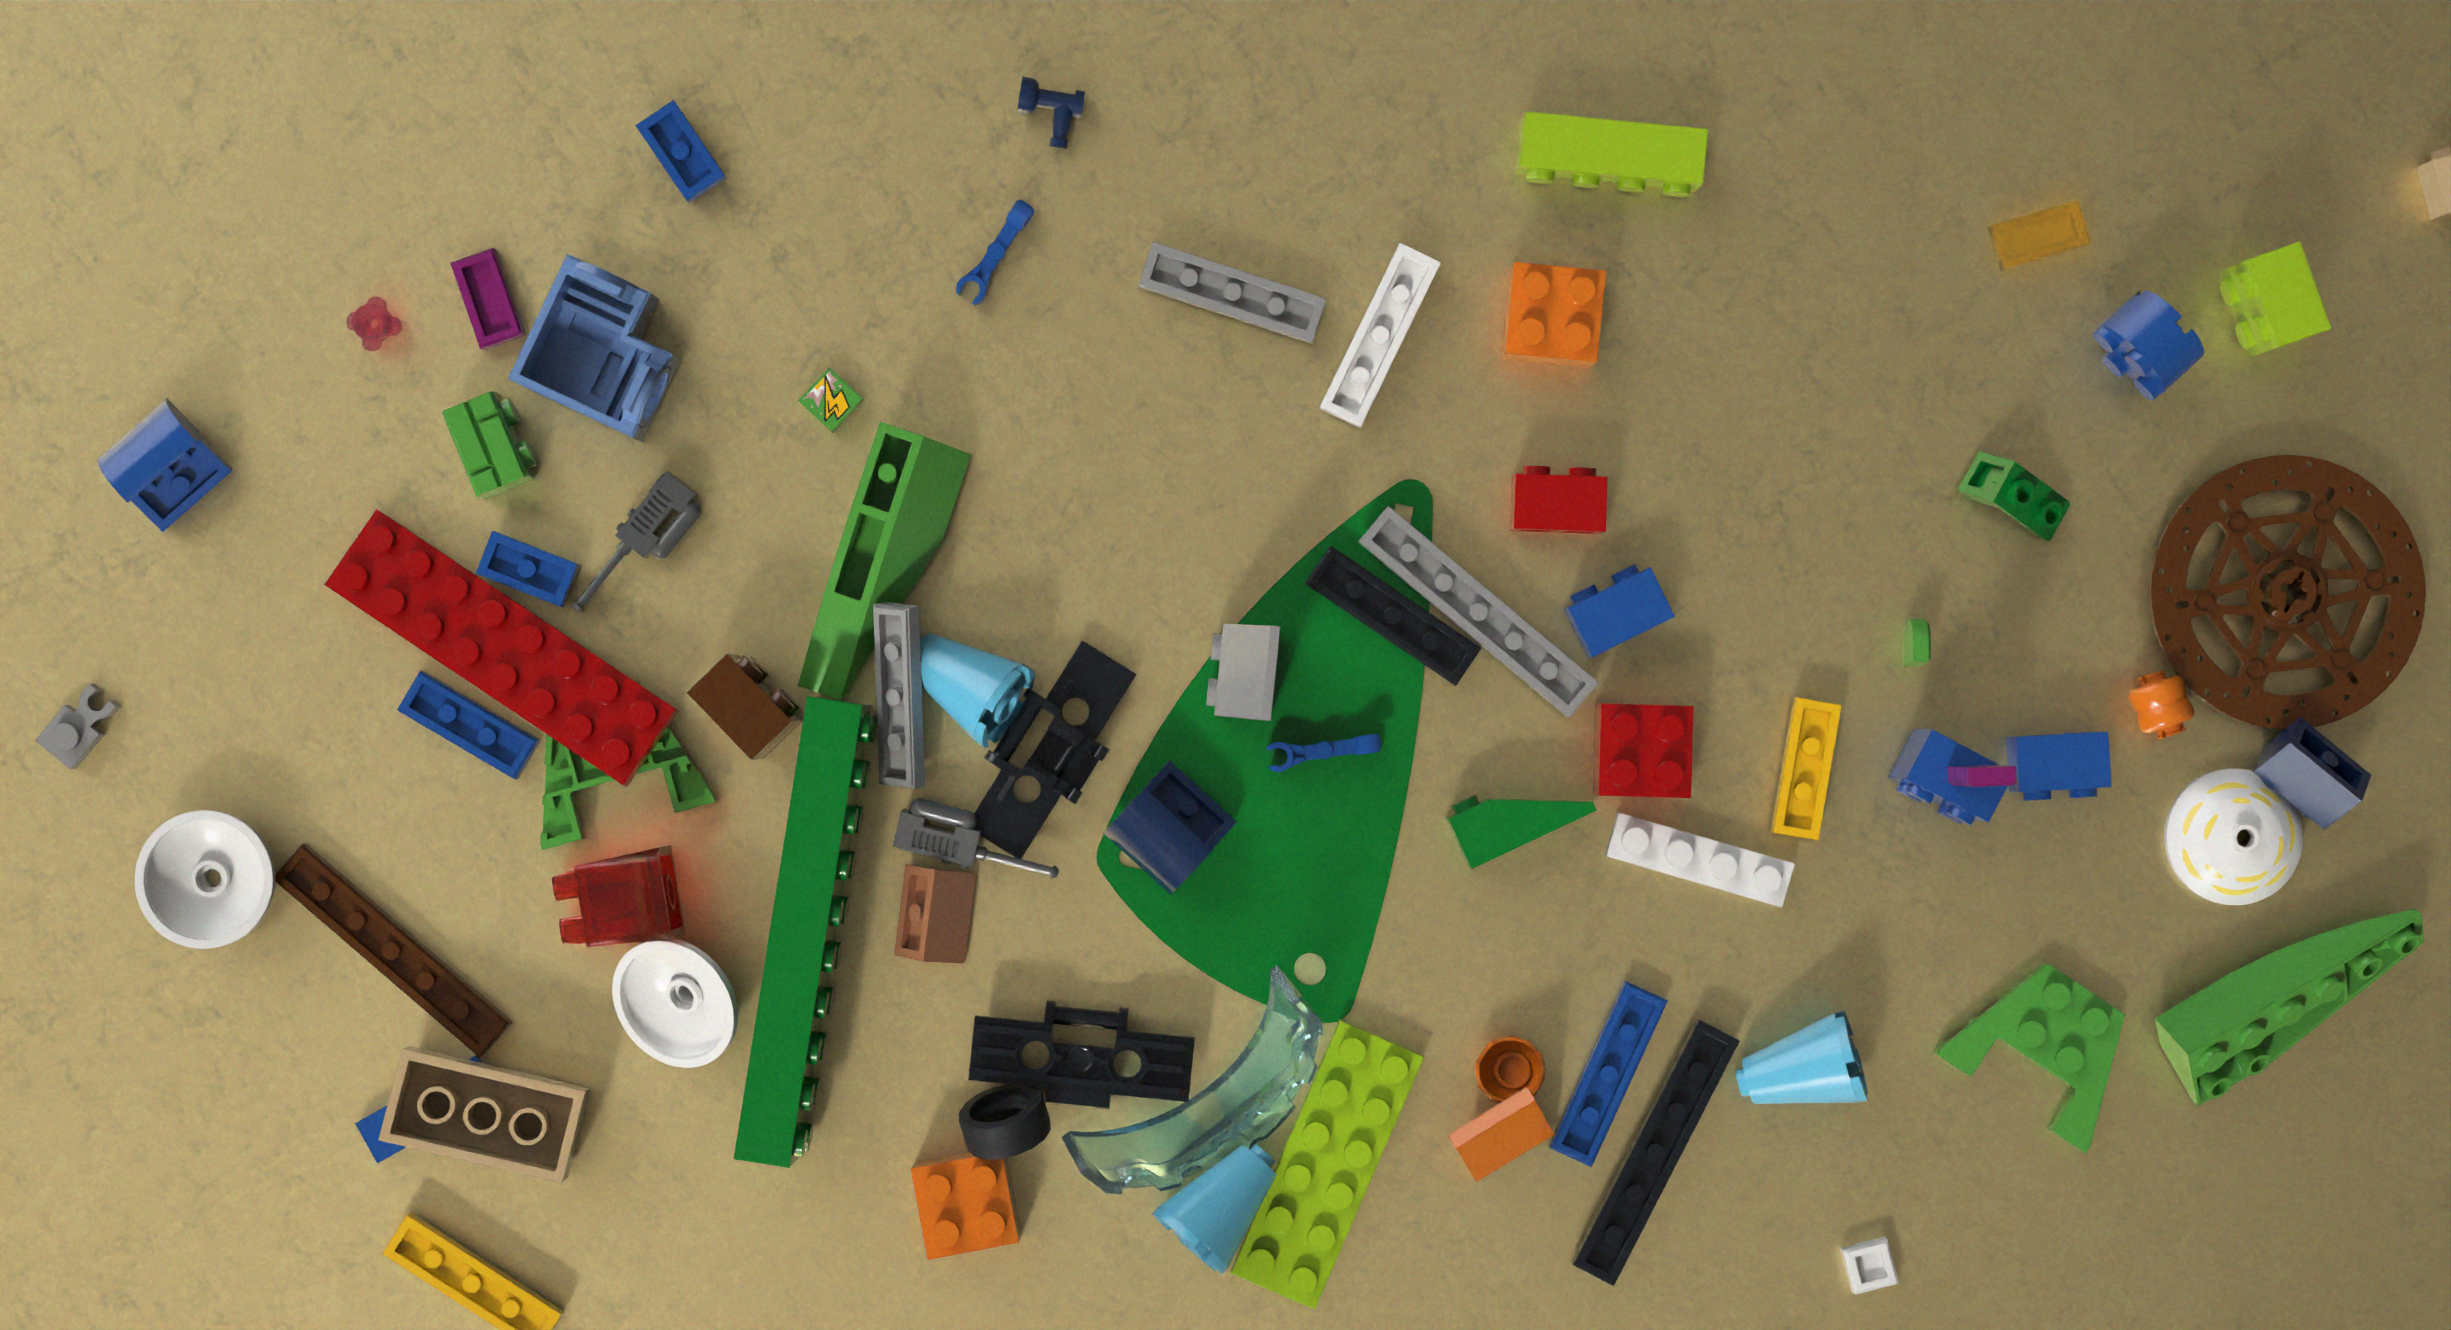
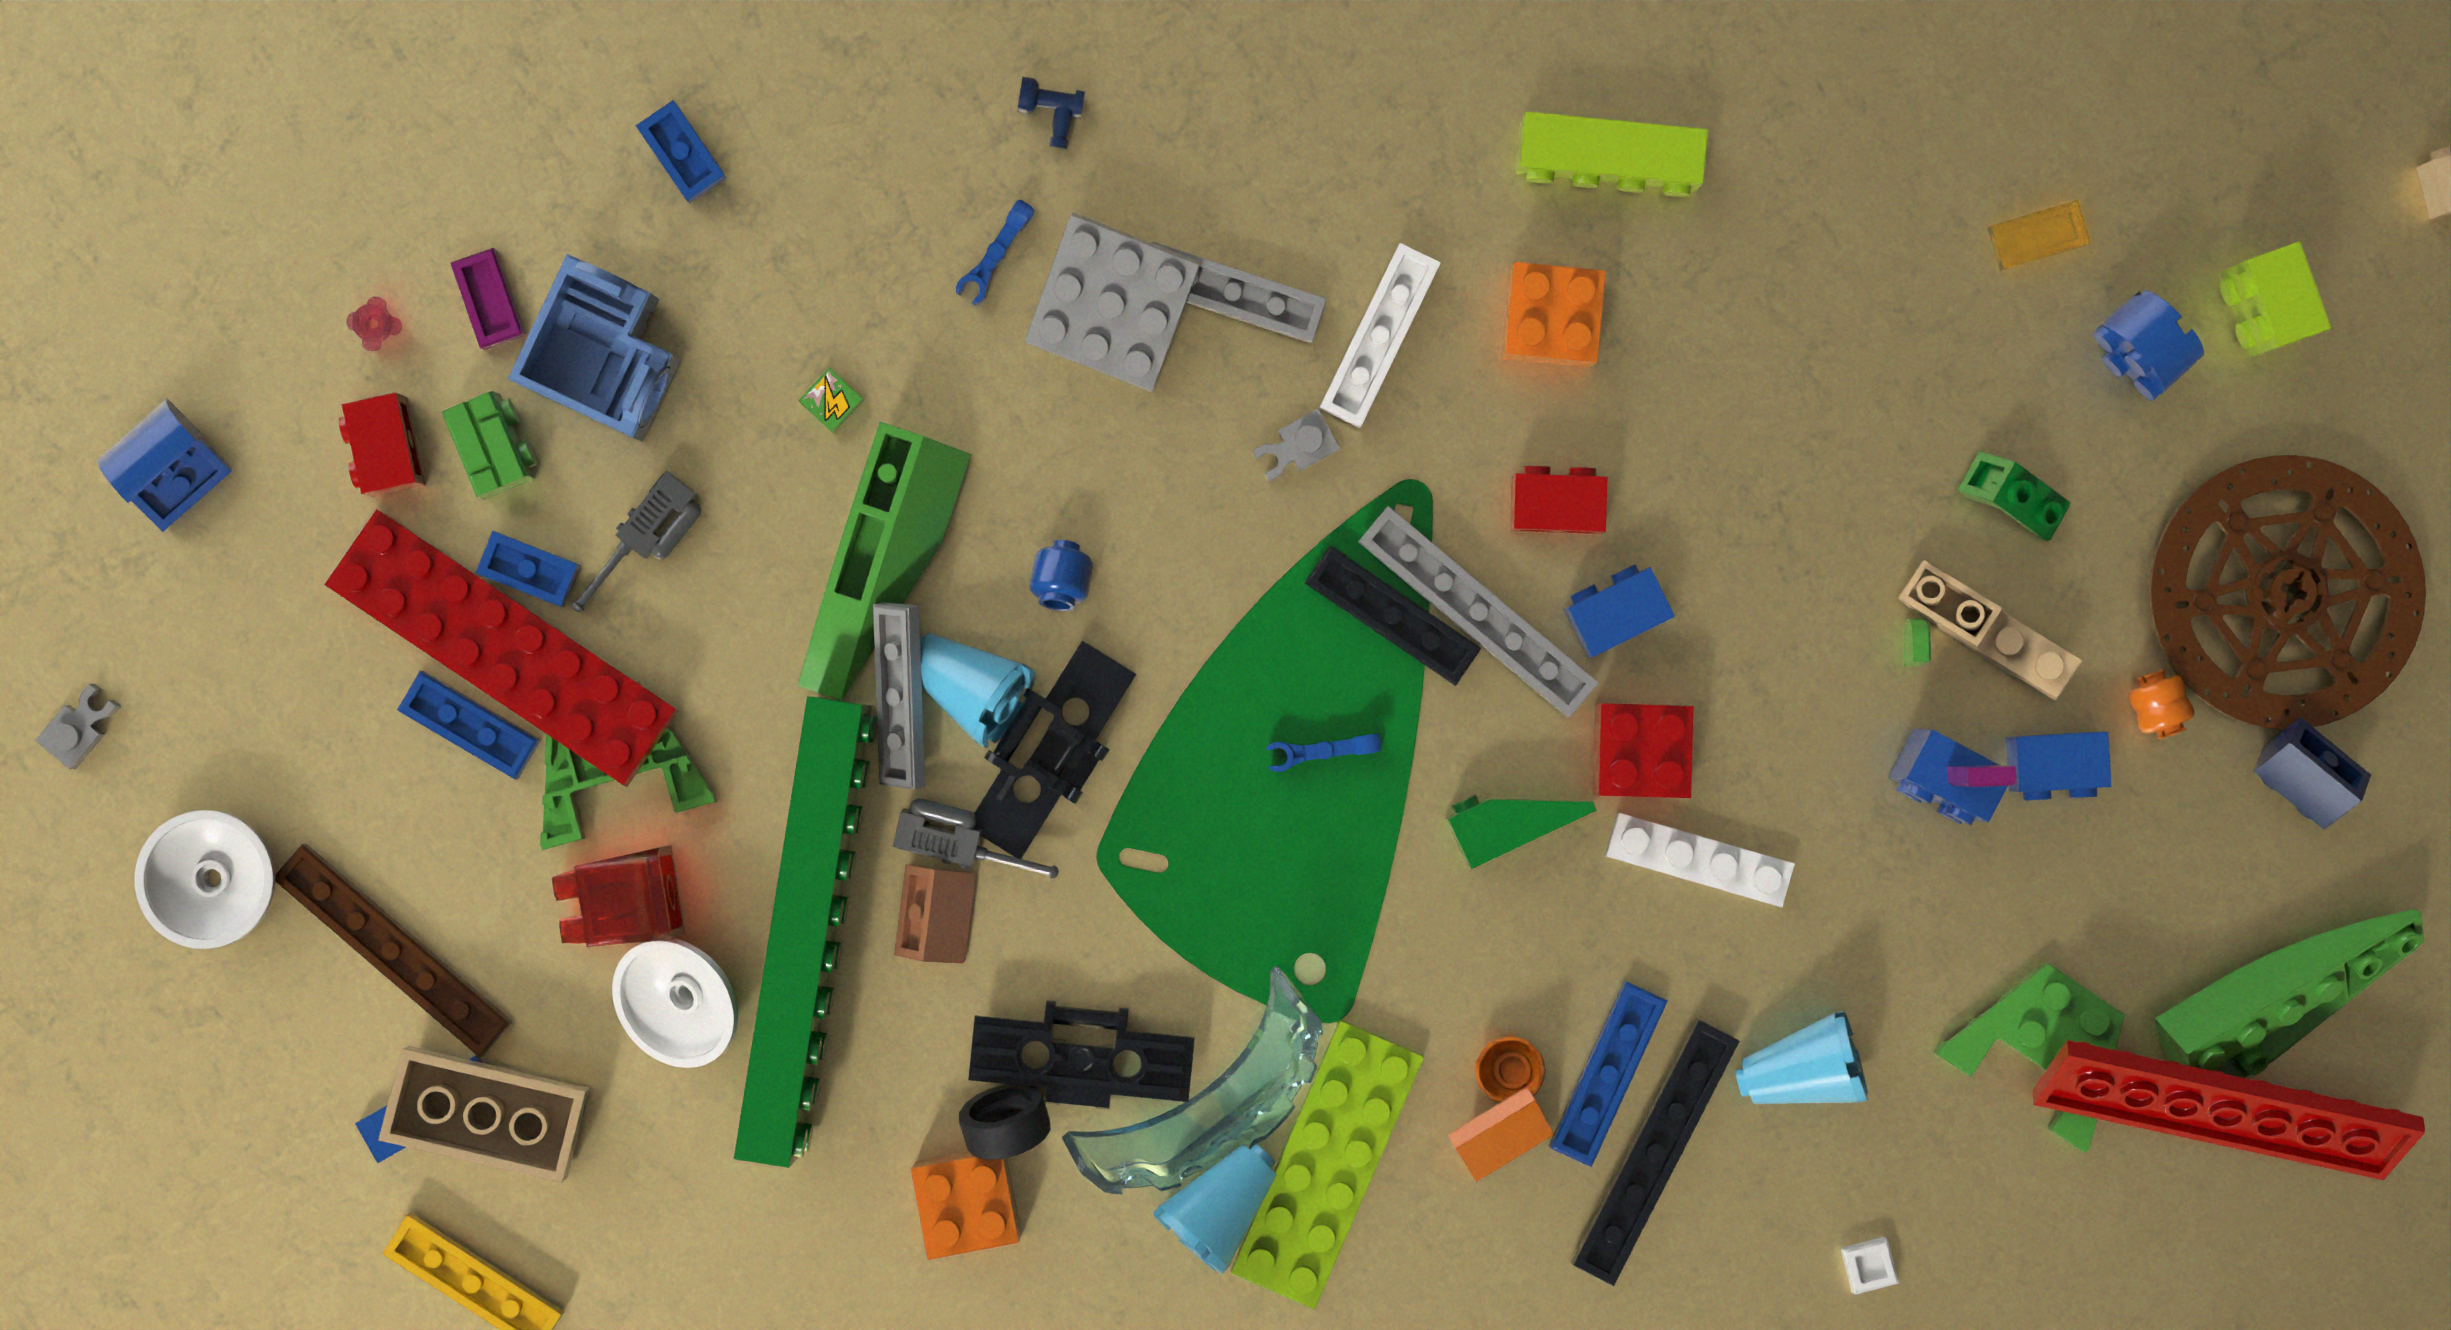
reddish brown brick [687,654,803,760] -> none
dark blue brick [1103,760,1237,895] -> none
light grey slope [1206,624,1280,721] -> none
yellow plate [1770,697,1842,841] -> none
white dish [2164,768,2303,905] -> none
none -> red brick [339,392,426,497]
none -> light grey plate [1025,212,1201,392]
none -> blue head [1029,540,1093,611]
none -> light grey plate [1253,409,1340,482]
none -> tan slope [1898,560,2082,701]
none -> red plate [2033,1040,2425,1180]

